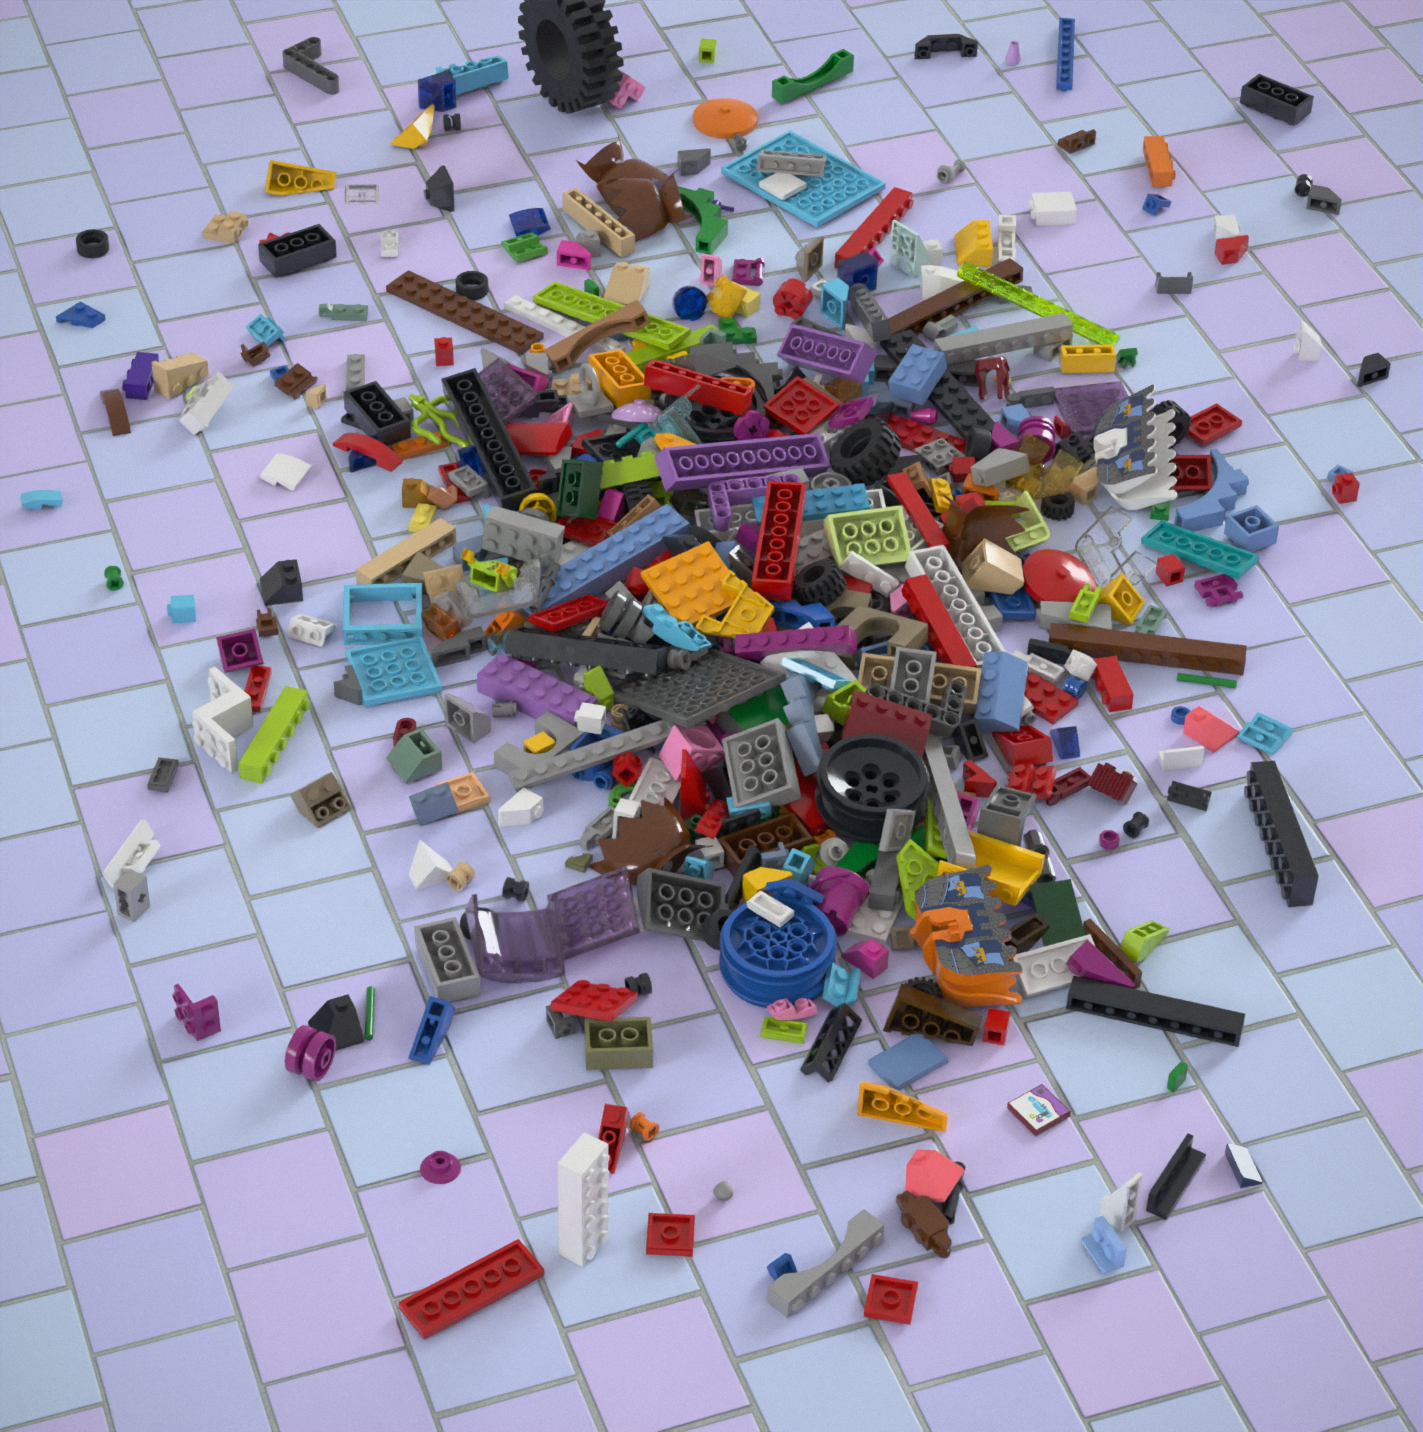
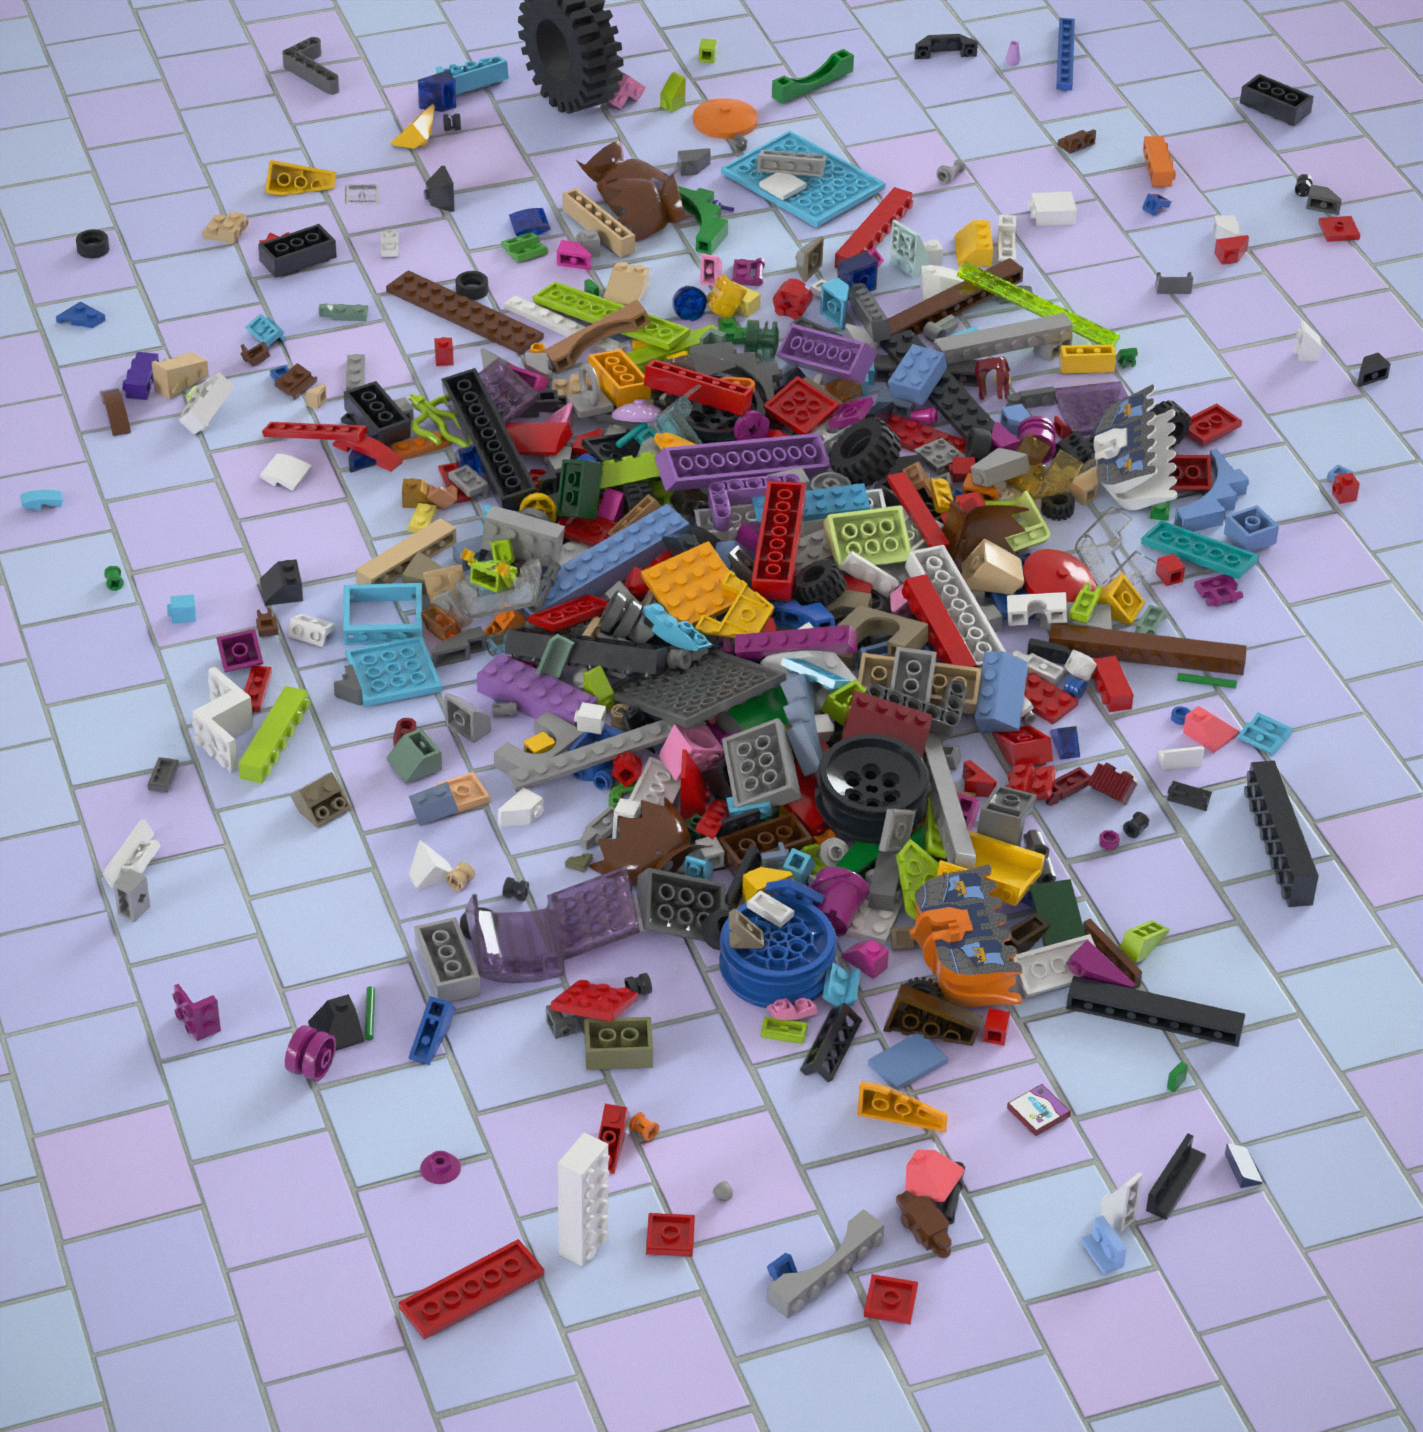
black slope [952,718,988,762] -> none
none -> red tile [262,422,368,441]
none -> lime bracket [490,538,515,565]
none -> sand green panel [536,634,575,679]
none -> lime slope [660,72,686,113]
none -> dark tan slope [729,908,764,949]
none -> clear green wheel [744,319,780,359]
none -> white arch [1007,592,1067,626]
none -> red plate [1318,216,1360,242]

